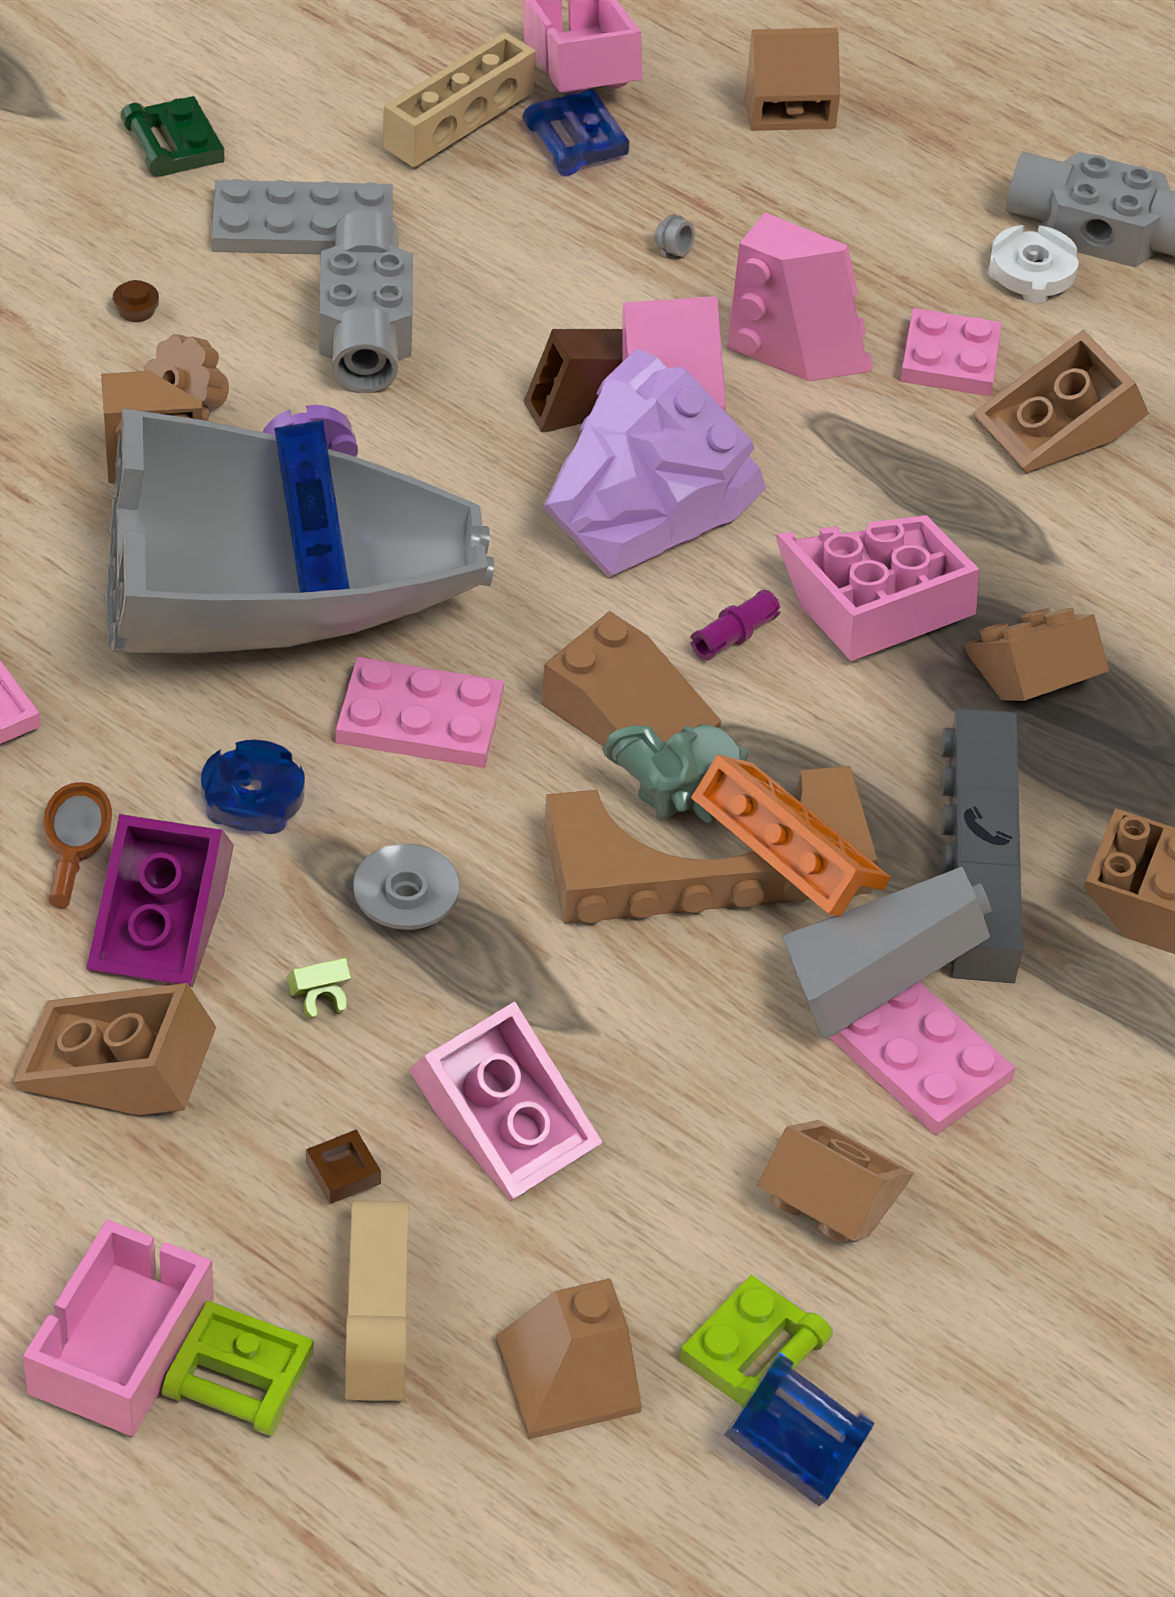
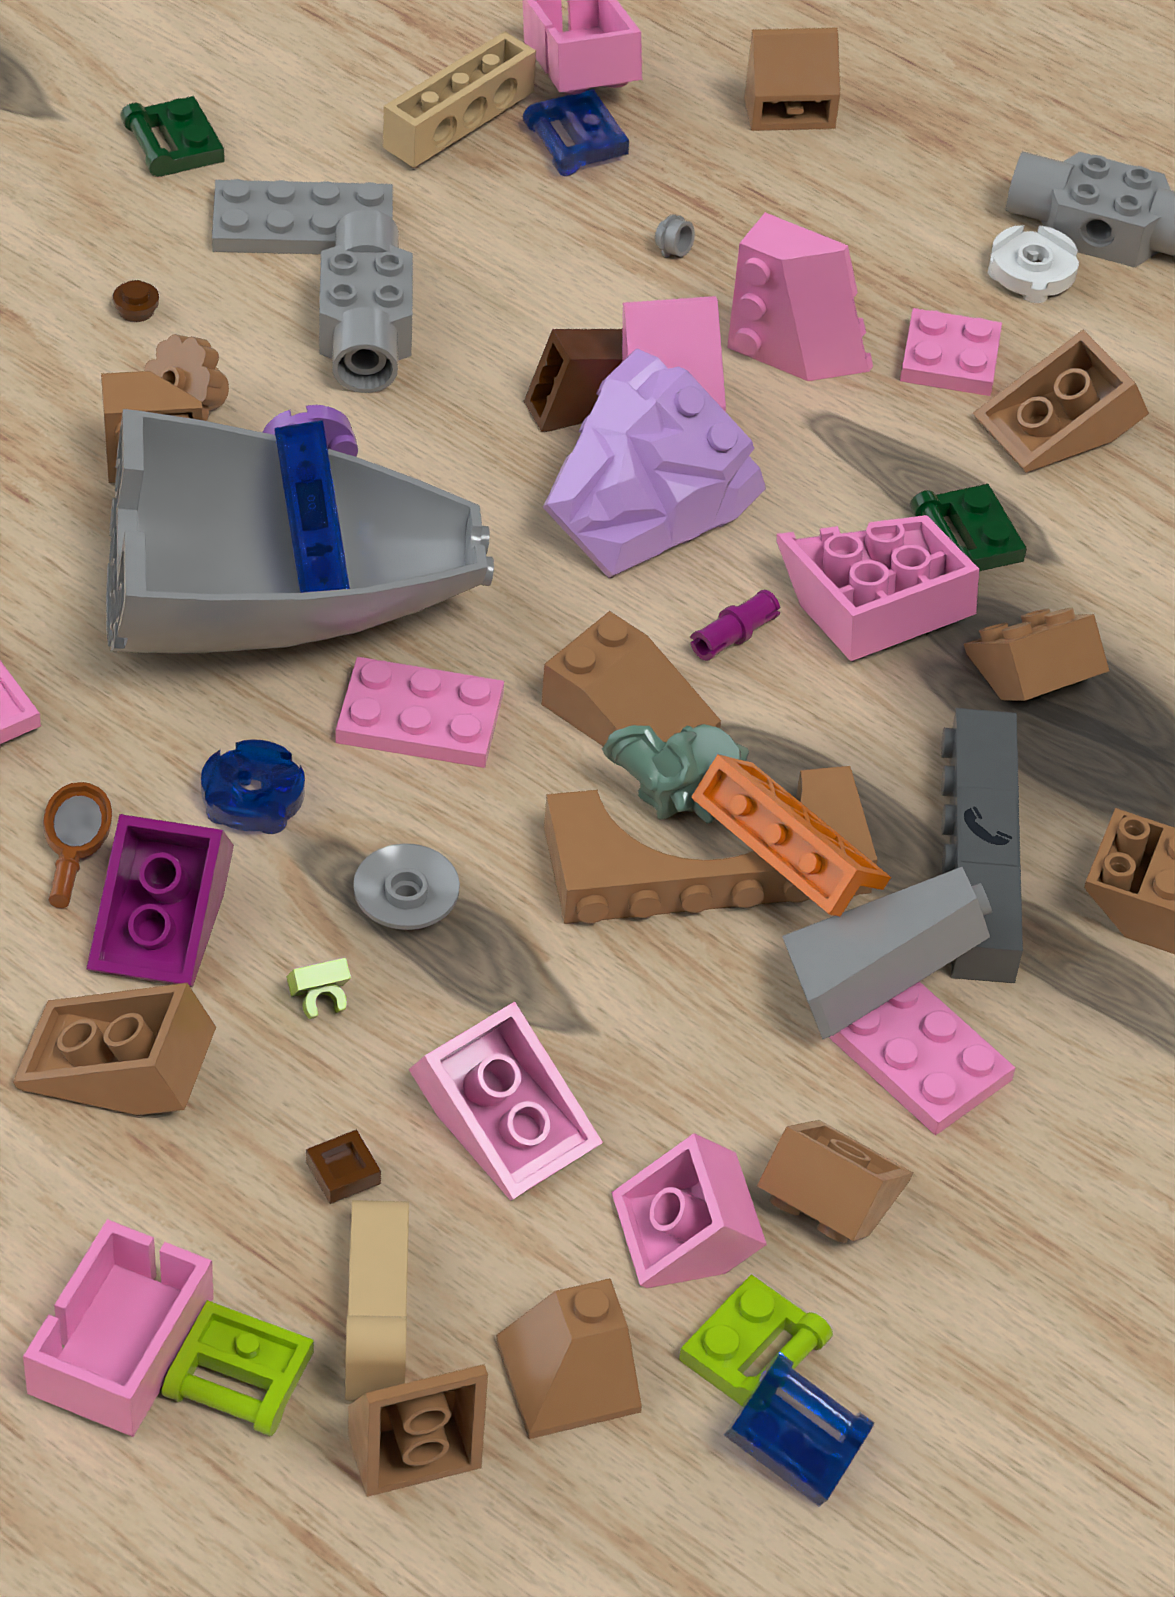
none -> medium nougat slope [348,1364,488,1497]
none -> bright pink slope [611,1133,767,1288]
none -> dark green plate [910,483,1027,572]

